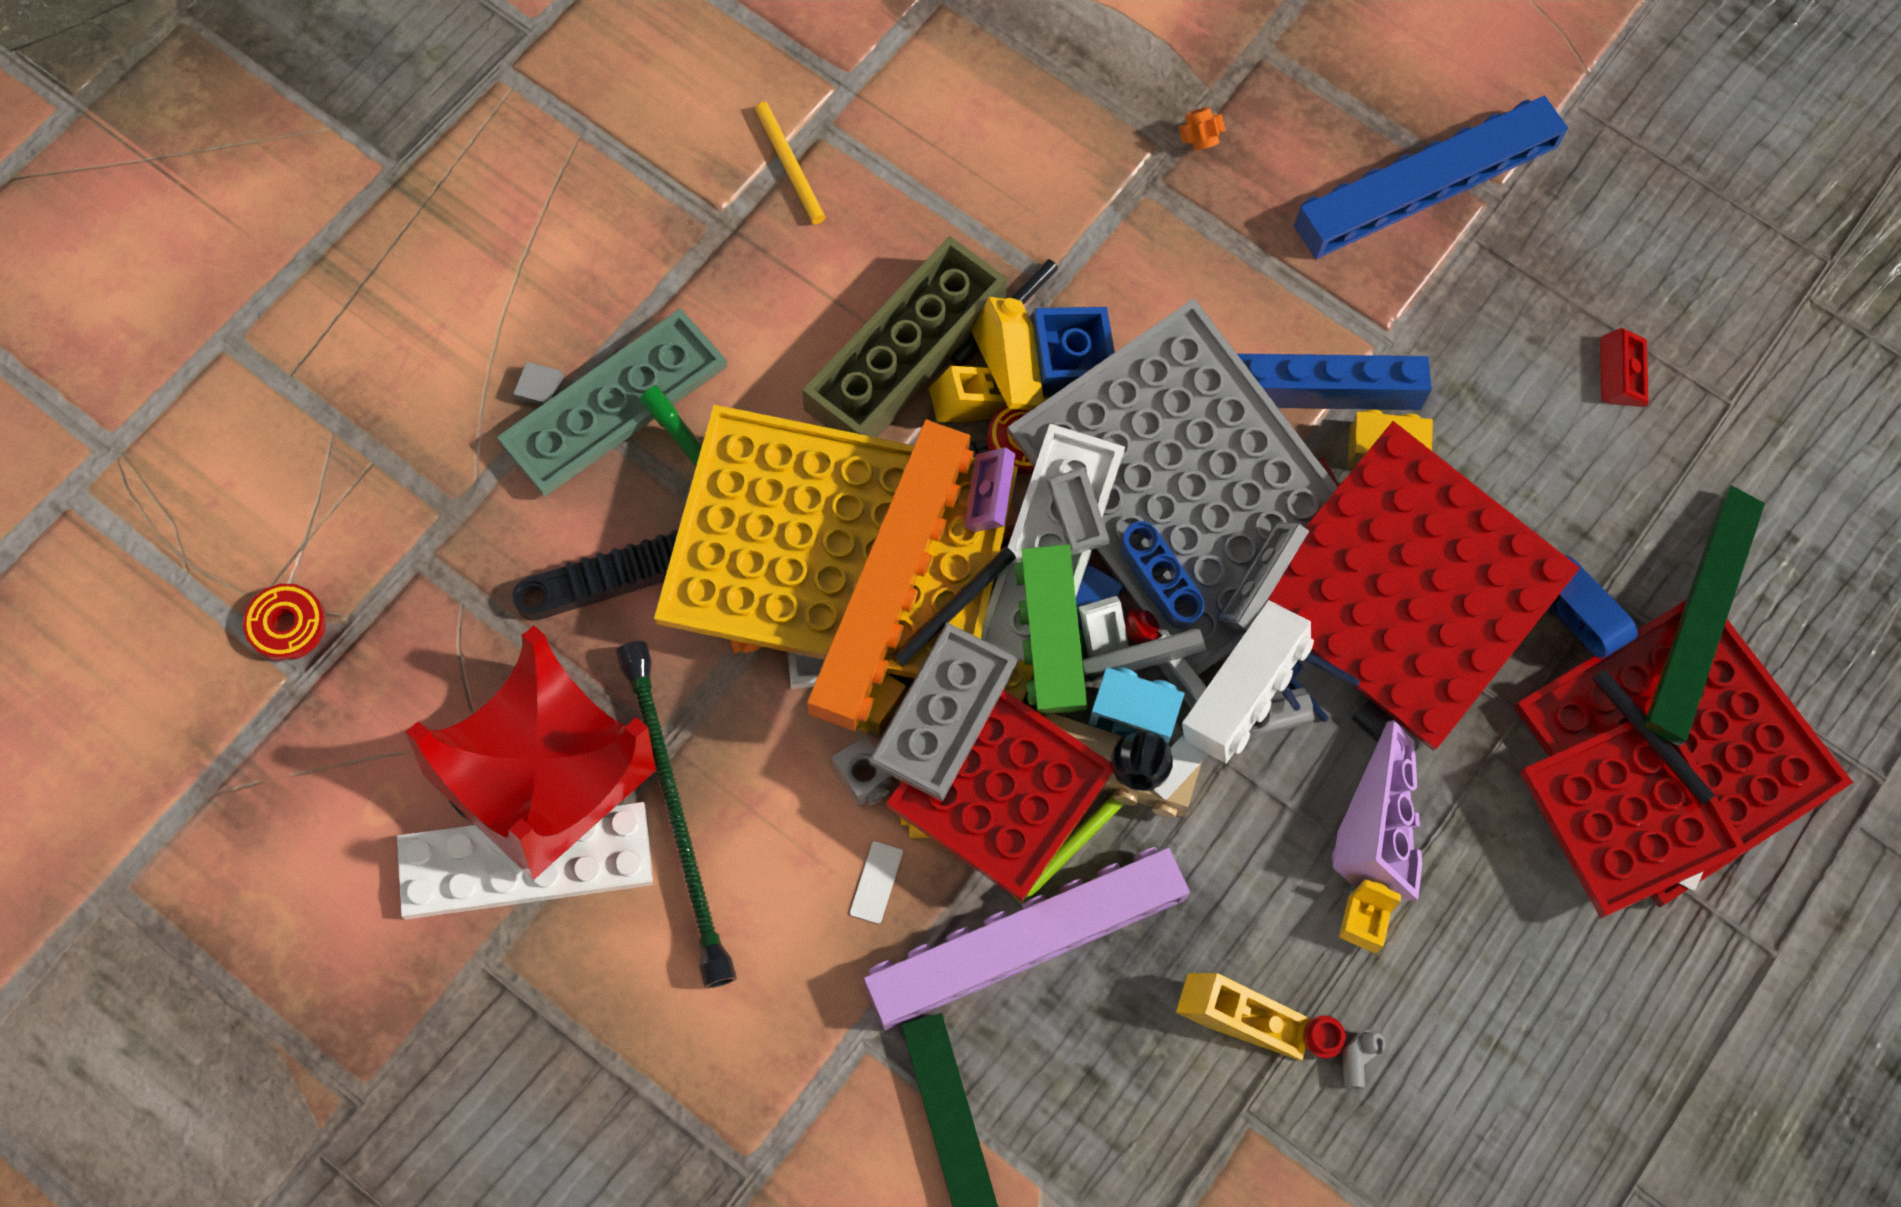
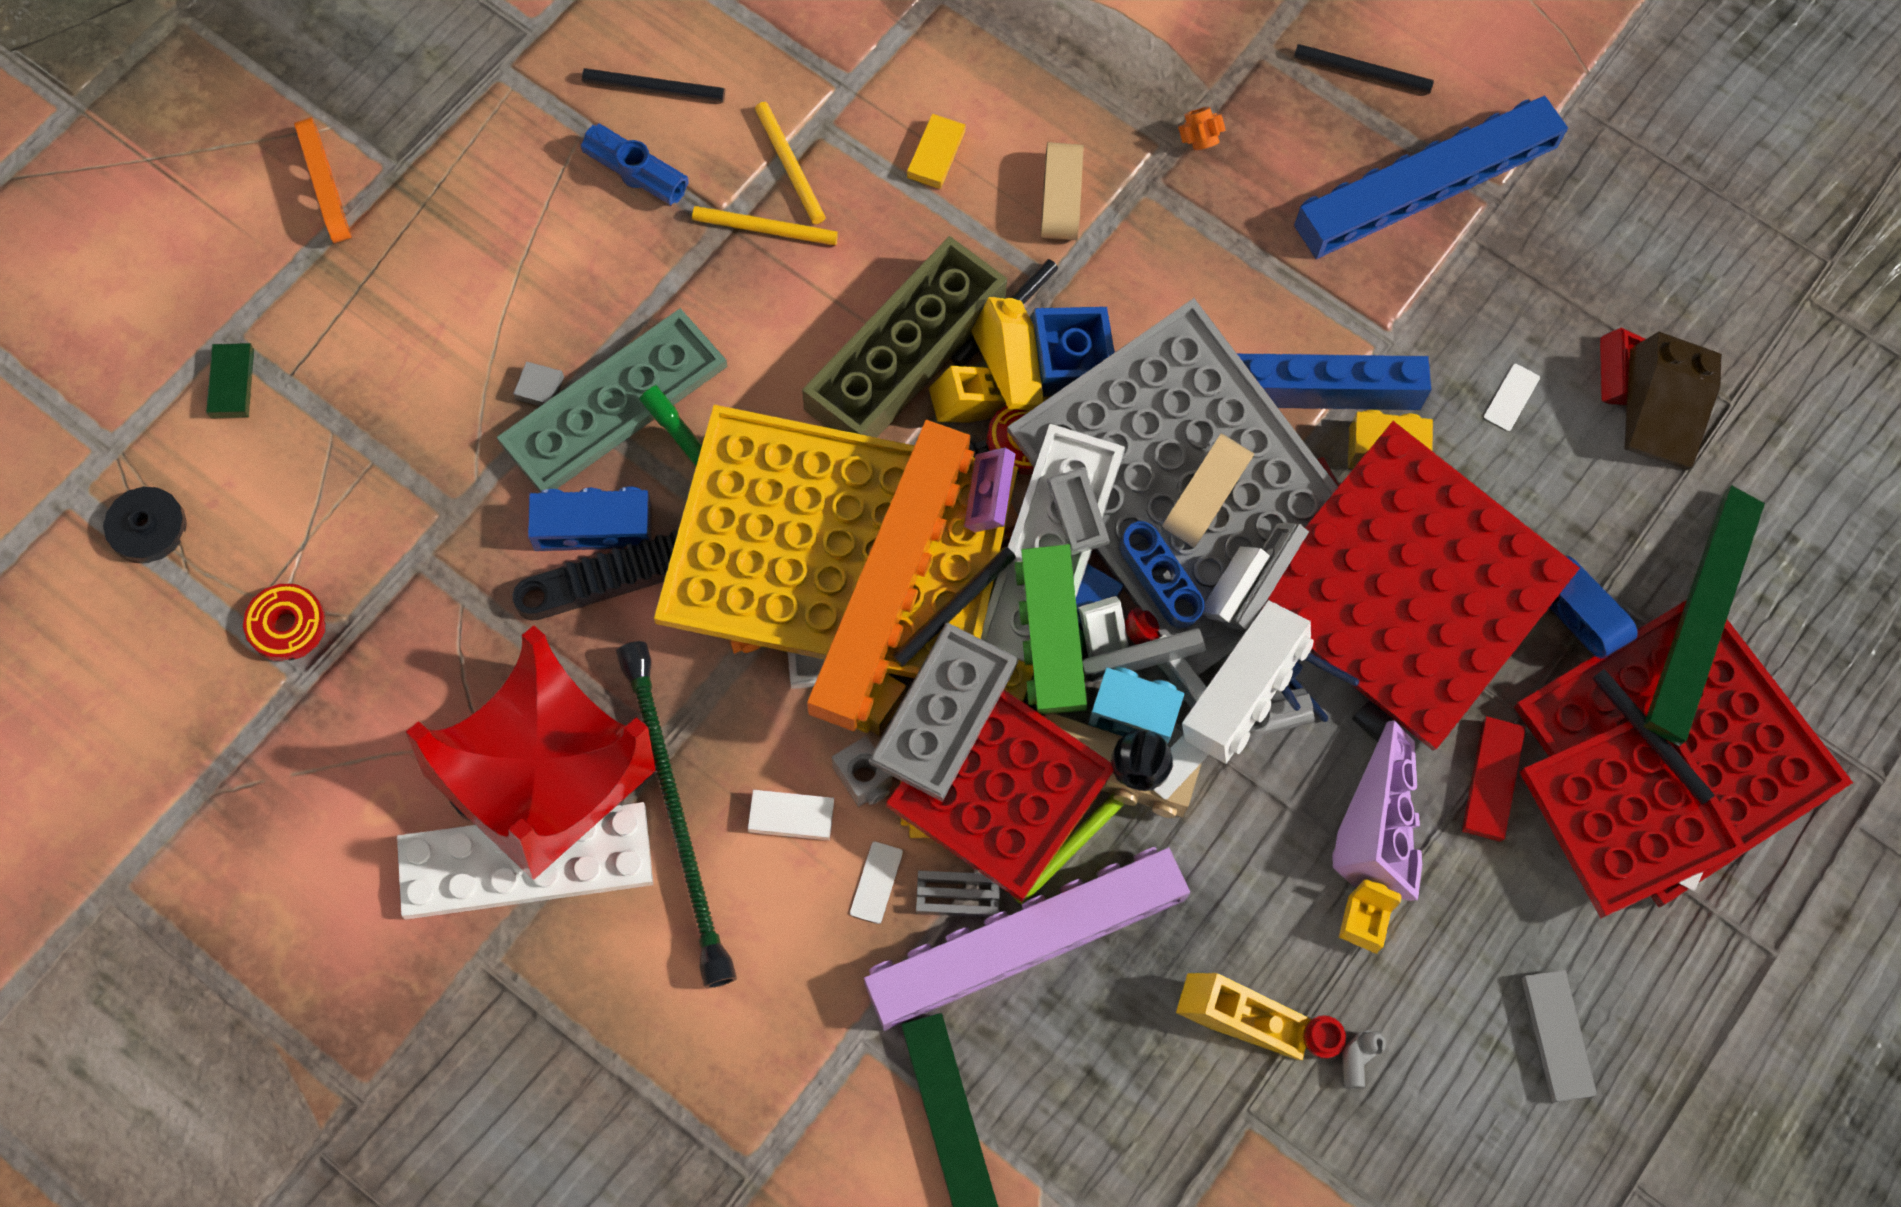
none -> black plate [103,486,187,563]
none -> dark green tile [206,343,254,418]
none -> orange beam [294,117,352,243]
none -> blue brick [528,487,652,551]
none -> blue piece [581,123,689,205]
none -> black bar [582,68,726,102]
none -> yellow bar [692,206,838,246]
none -> white tile [748,790,834,841]
none -> yellow tile [907,114,966,189]
none -> light grey tile [916,870,1000,917]
none -> tan beam [1041,142,1084,240]
none -> tan beam [1161,433,1254,548]
none -> white tile [1202,546,1270,622]
none -> black bar [1294,44,1434,94]
none -> red tile [1462,716,1526,842]
none -> white sticker [1484,364,1540,431]
none -> light grey tile [1521,970,1597,1103]
none -> dark brown slope [1624,331,1722,470]

